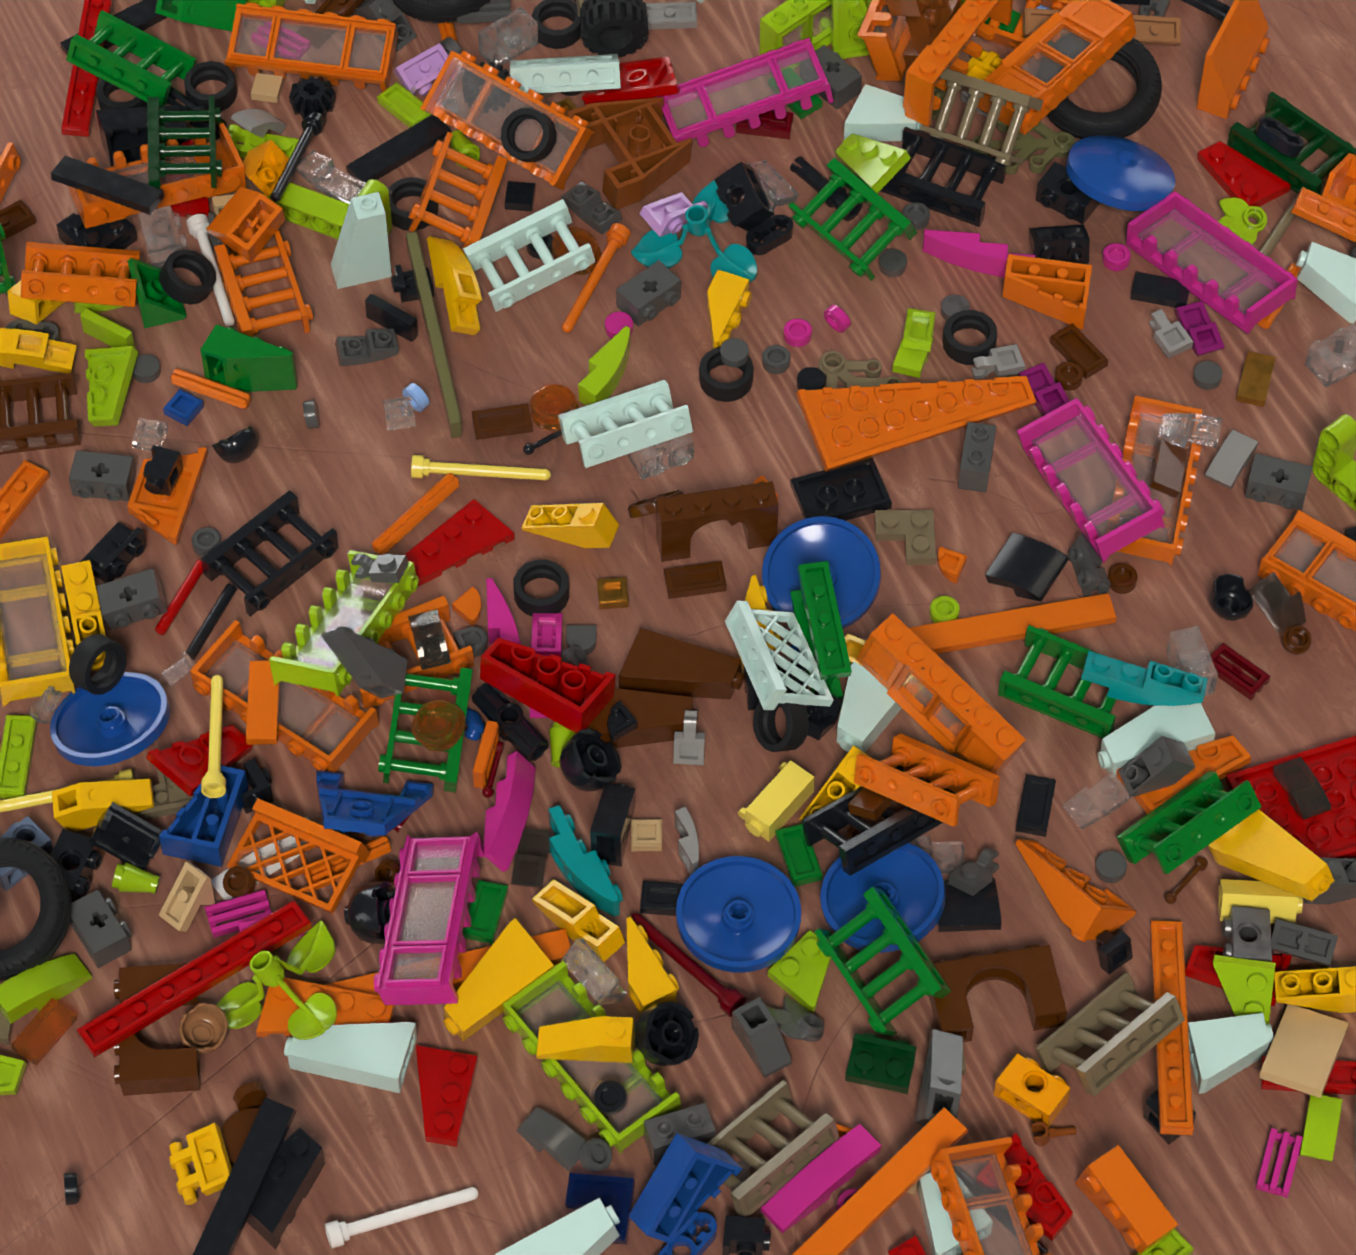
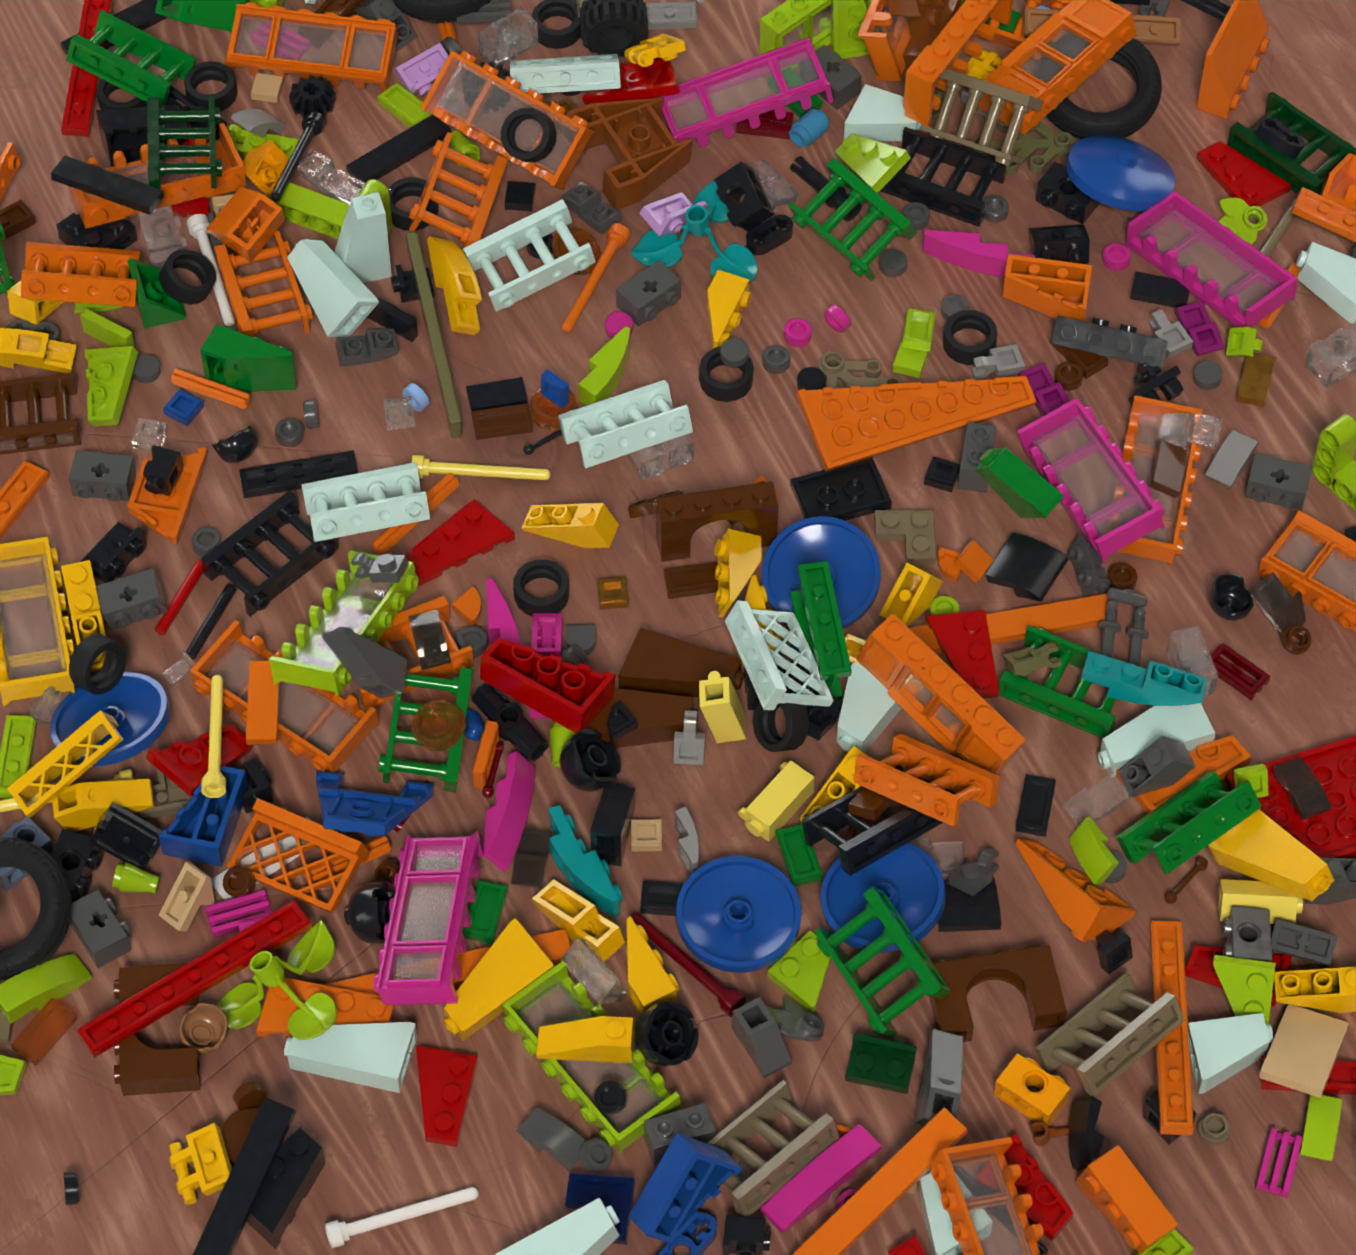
none -> yellow fence [7,710,124,818]
none -> black tile [239,450,358,499]
none -> flat silver tile [275,418,304,447]
none -> light aqua slope [287,239,379,337]
none -> light aqua fence [301,462,430,542]
none -> black tile [466,377,528,415]
none -> blue tile [541,369,569,408]
none -> yellow plate [624,33,686,67]
none -> light yellow brick [699,671,746,743]
none -> yellow slope [714,529,762,618]
none -> dark azure brick [789,109,829,148]
none -> yellow slope [879,563,943,627]
none -> black tile [924,456,961,493]
none -> red wing [925,610,999,699]
none -> orange tile [954,540,994,583]
none -> green slope [975,447,1064,518]
none -> flat silver tile [983,195,1009,223]
none -> olive plate [1003,643,1061,676]
none -> black bracket [1051,316,1168,368]
none -> lime slope [1069,817,1119,885]
none -> black slope [1069,1096,1104,1171]
none -> dark grey piece [1099,588,1149,666]
none -> black hips [1128,363,1184,404]
none -> dark tan plate [1198,1113,1231,1145]
none -> lime tile [1226,327,1263,358]
none -> lime tile [1234,764,1269,798]

